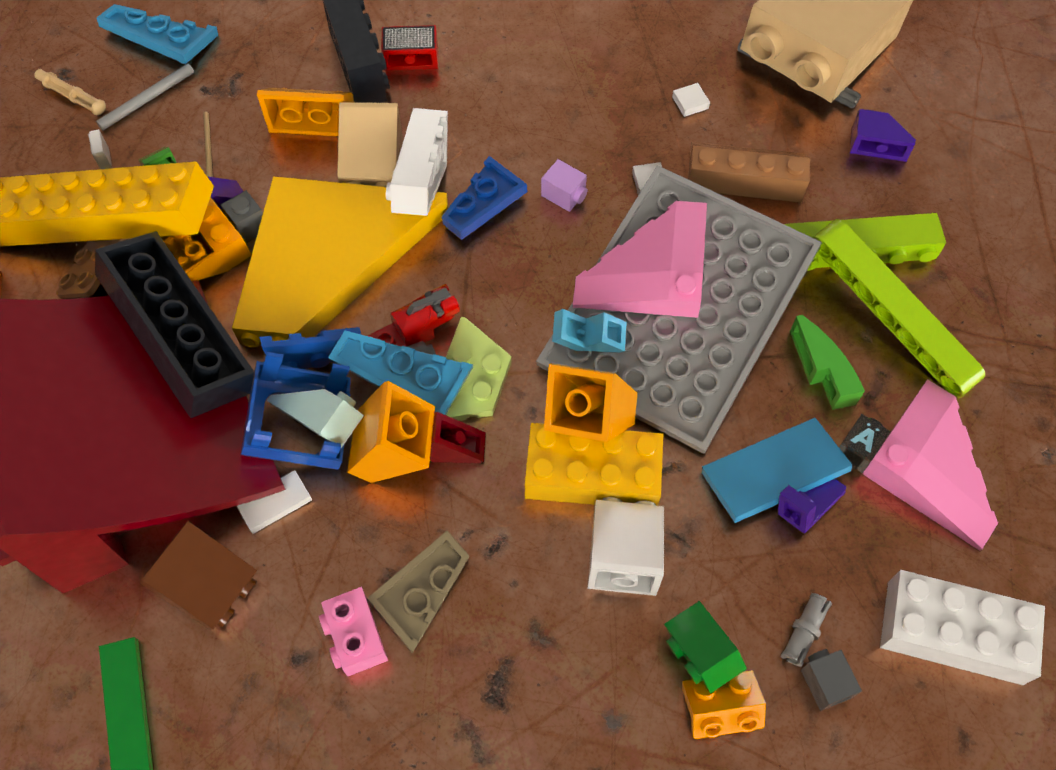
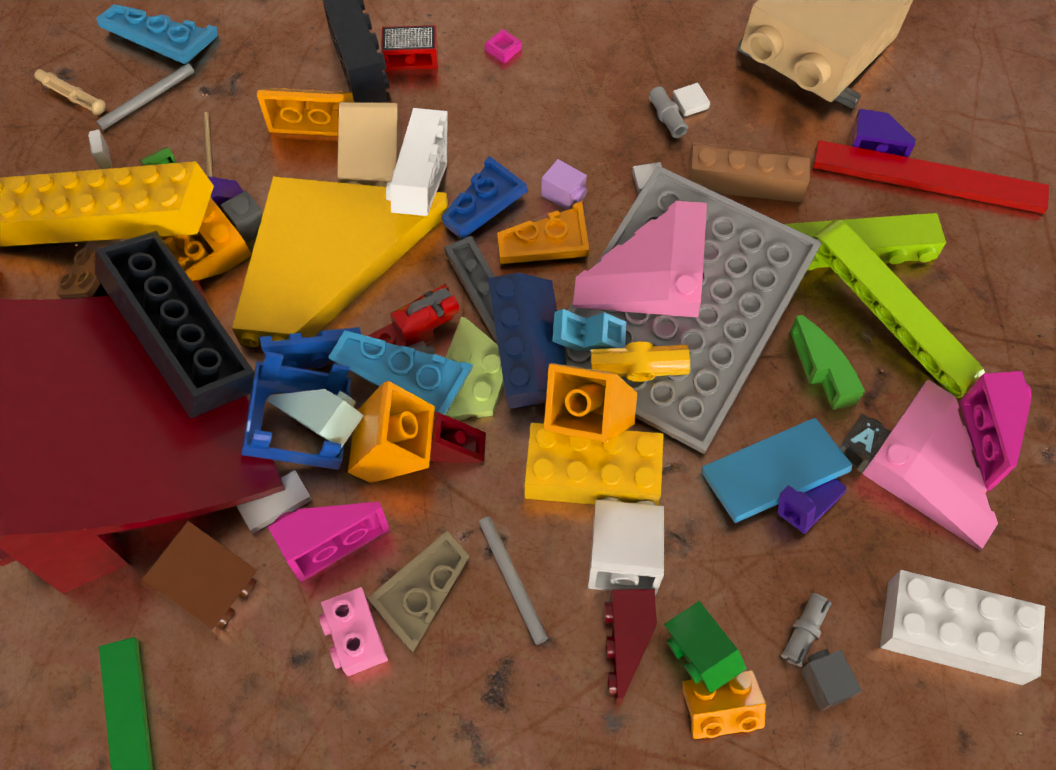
none -> dark pink slope [268,501,390,582]
none -> dark grey plate [444,236,498,344]
none -> light grey bar [479,516,548,645]
none -> dark pink tile [484,29,522,64]
none -> dark blue slope [488,273,567,409]
none -> light orange wing [497,201,589,264]
none -> yellow piece [591,341,690,382]
none -> dark red slope [604,589,657,705]
none -> light grey pin [648,86,688,138]
none -> red tile [813,140,1049,214]
none -> dark pink slope [959,371,1031,491]

